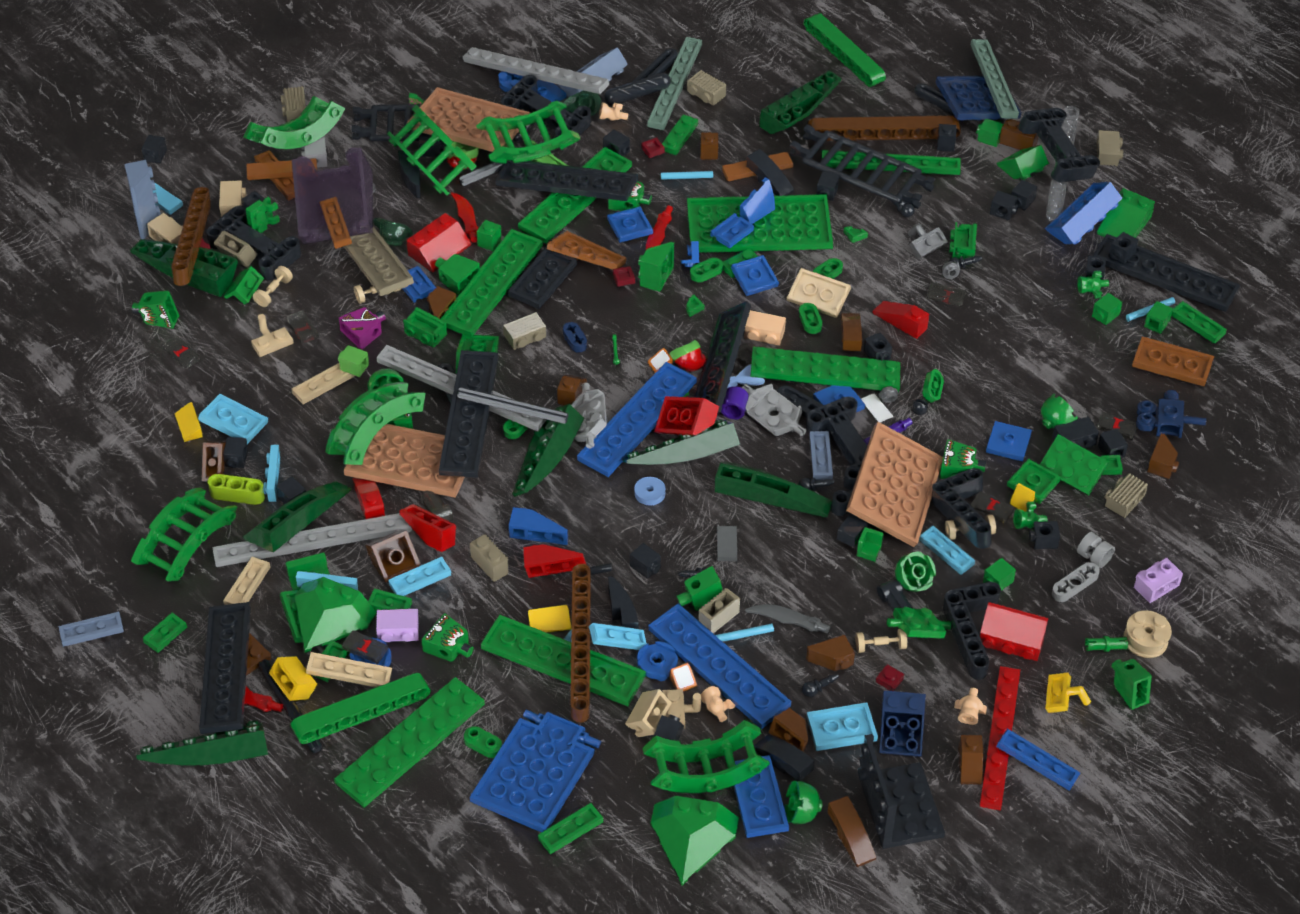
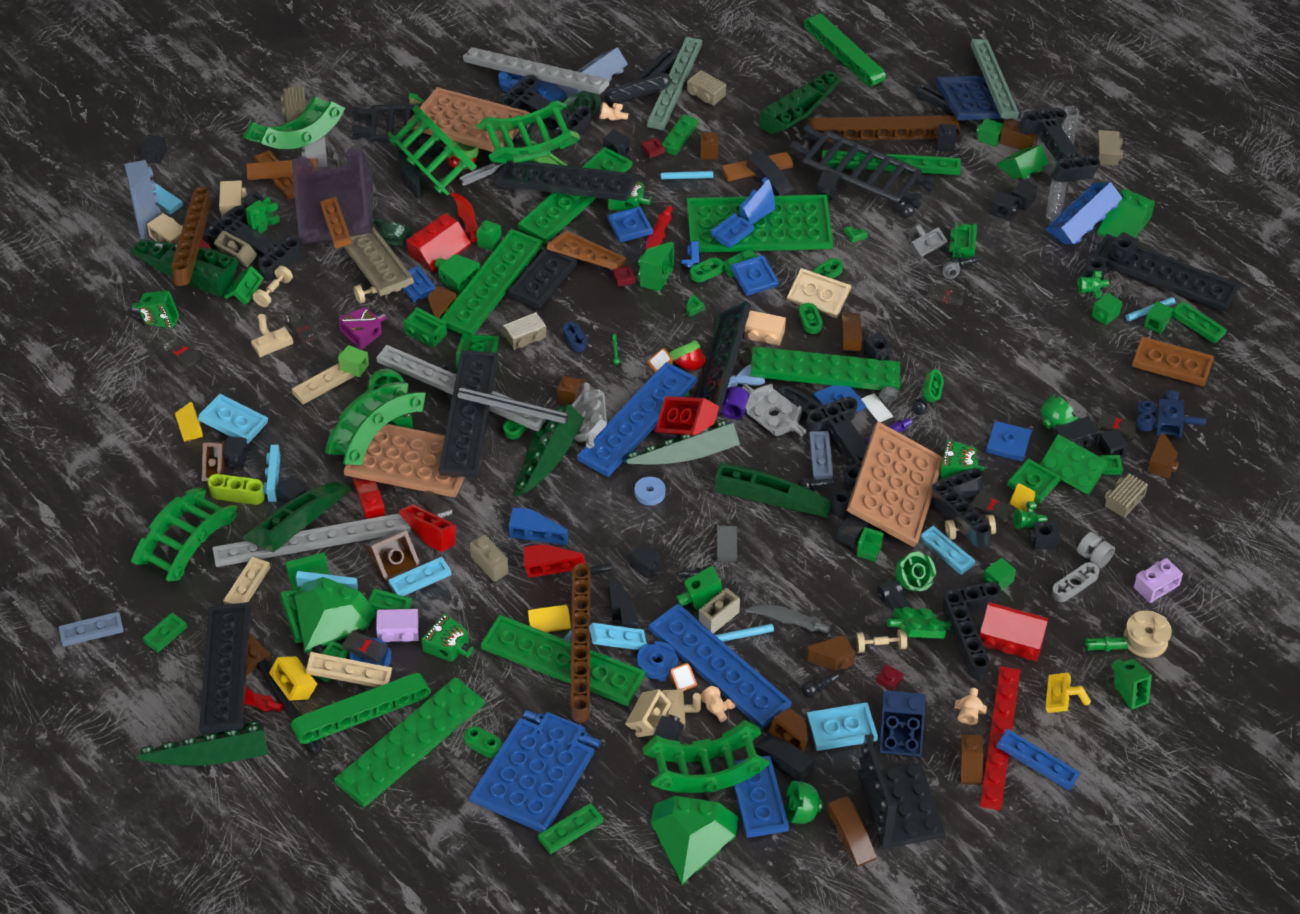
red slope [873,301,929,339] -> none

